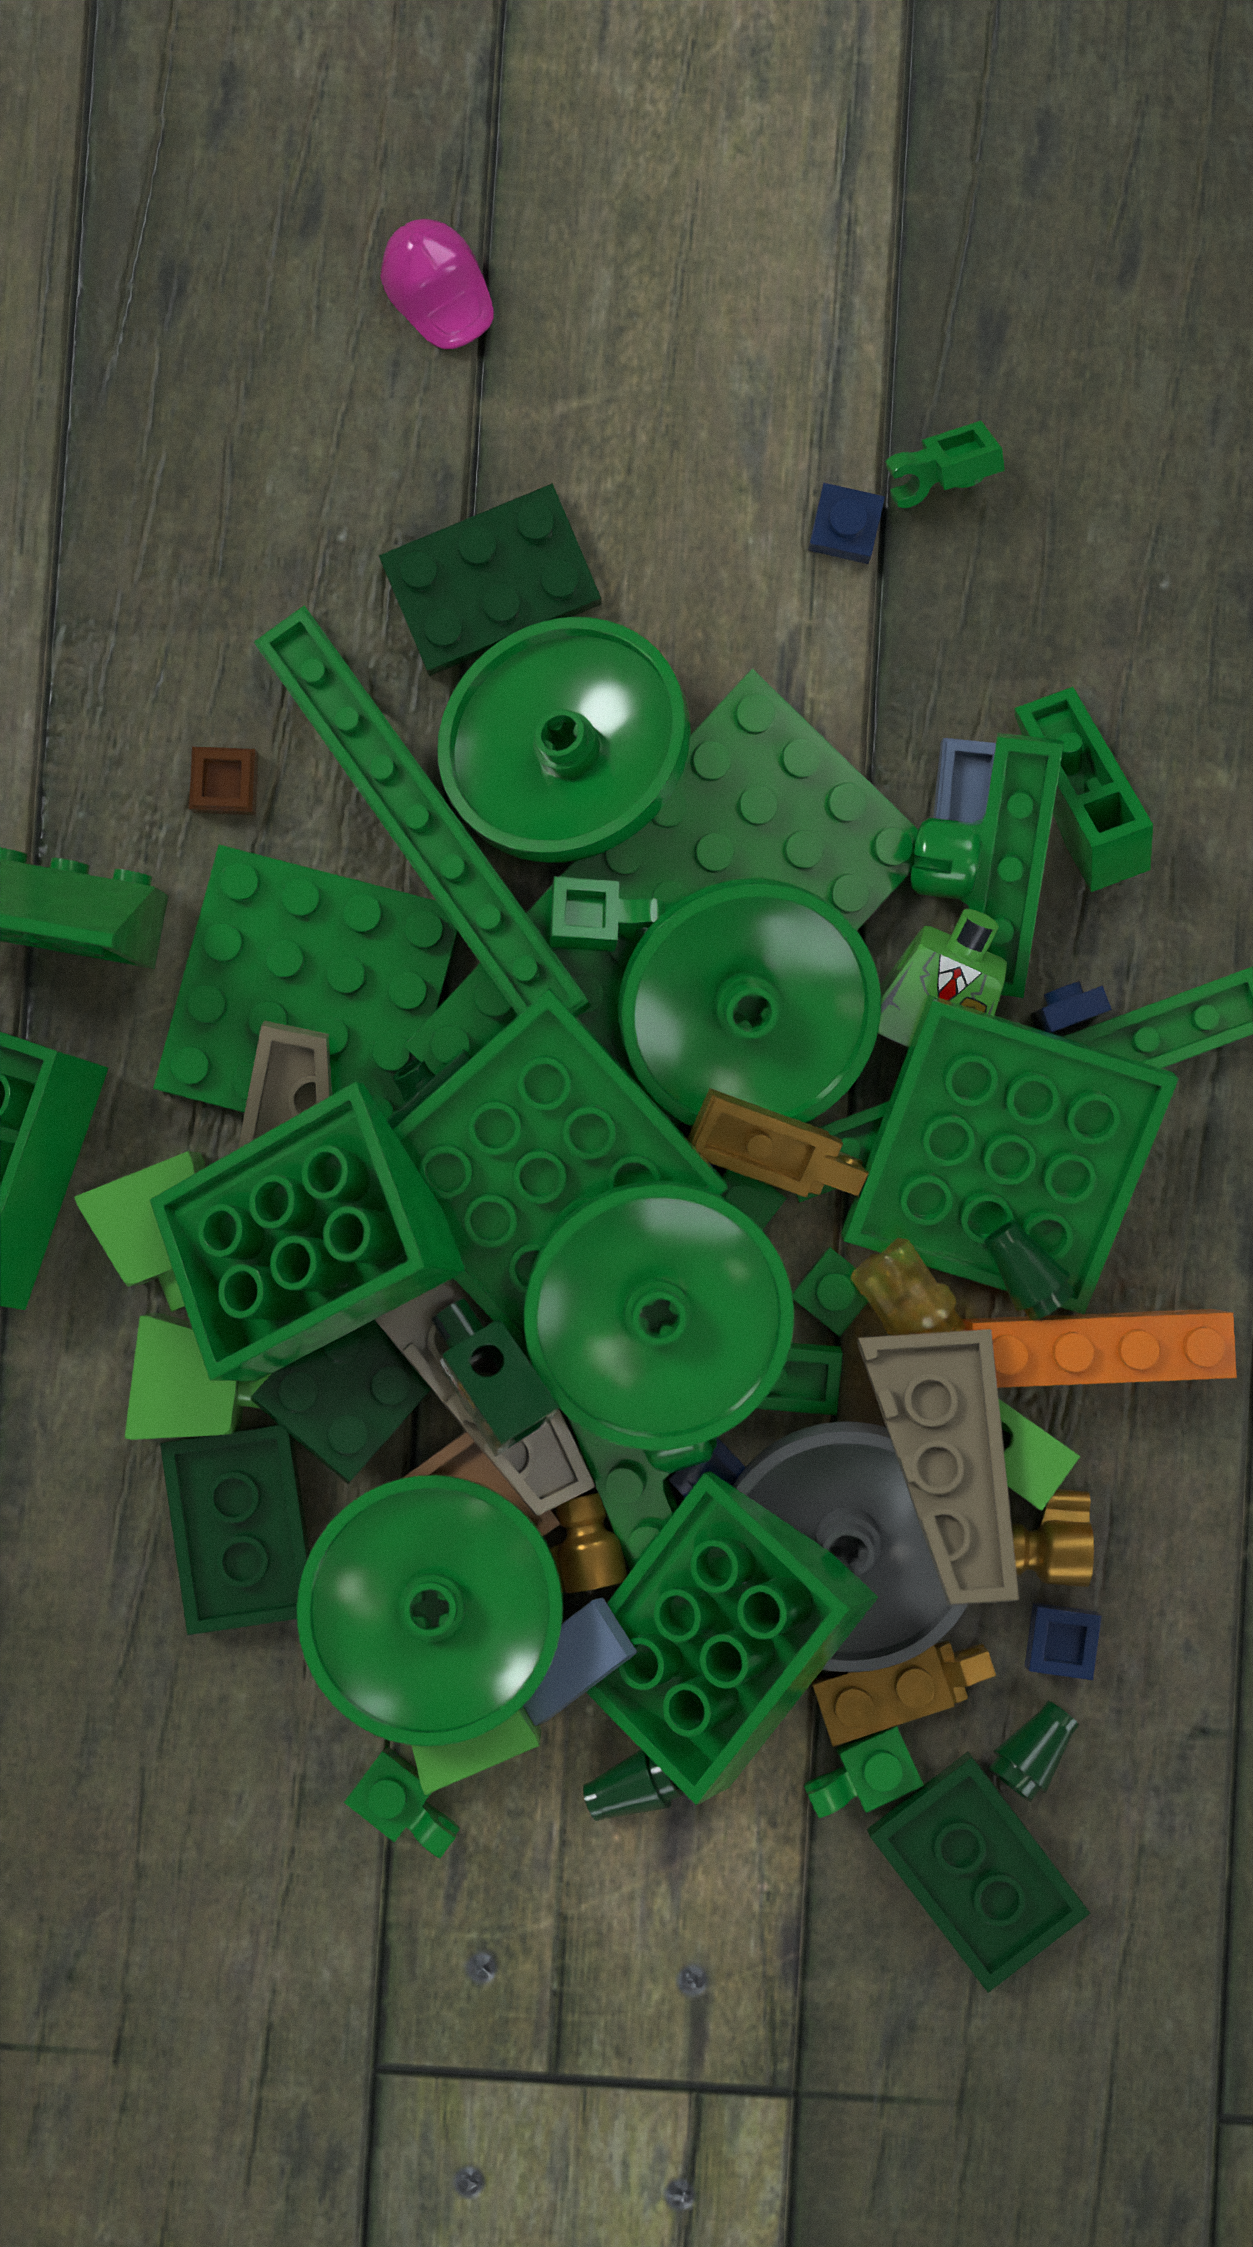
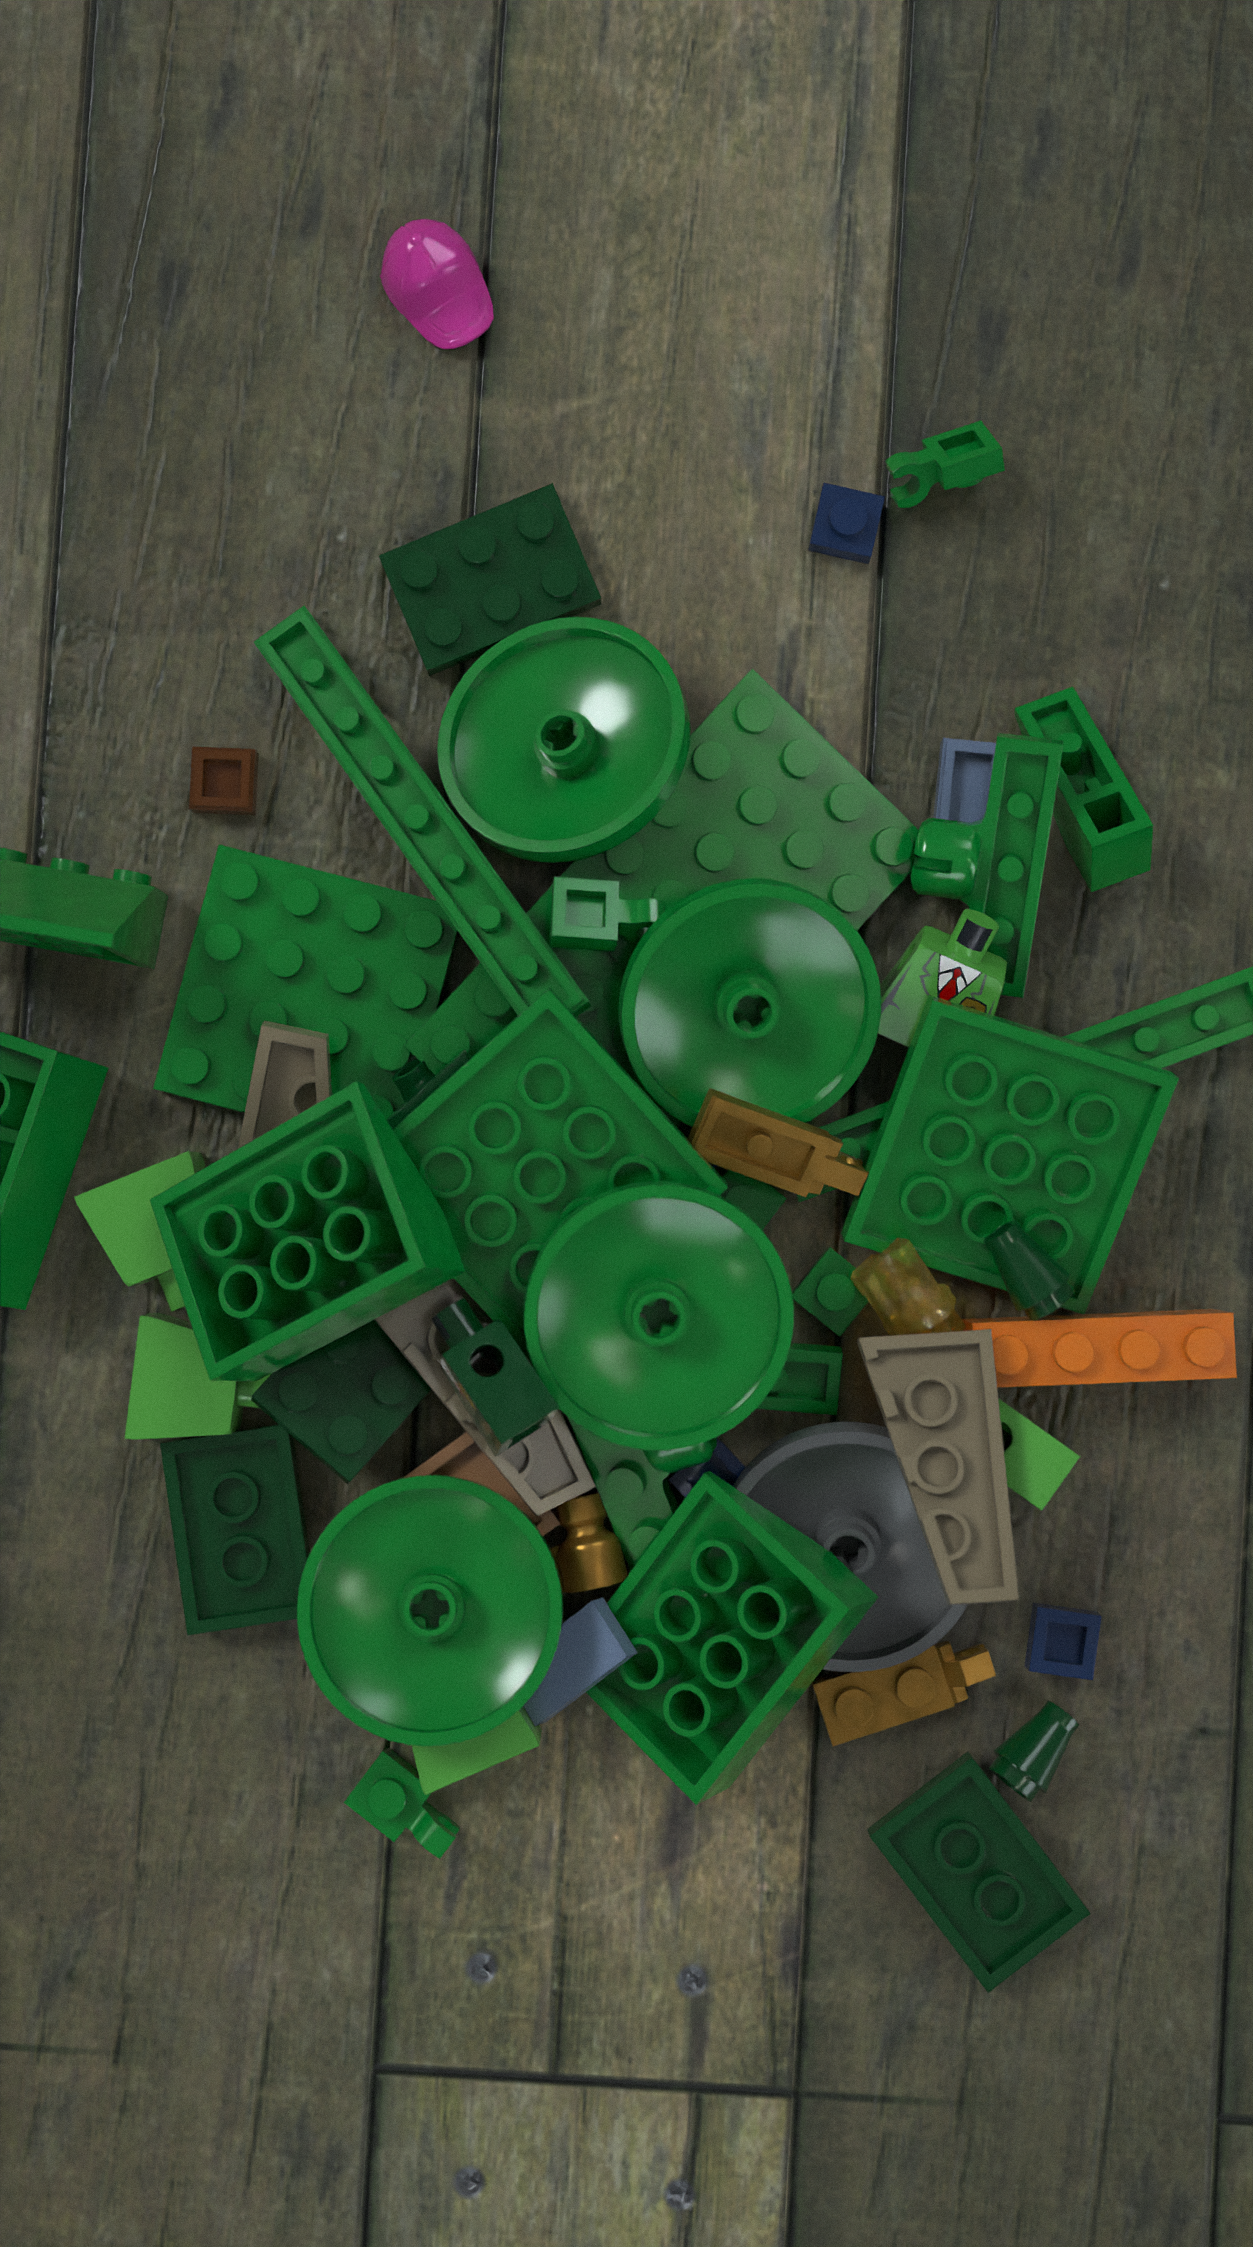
dark green cone [583,1749,683,1822] -> none
green plate [803,1726,924,1818] -> none
pearl gold piece [1011,1489,1094,1587] -> none
dark blue plate [1031,981,1112,1033] -> none

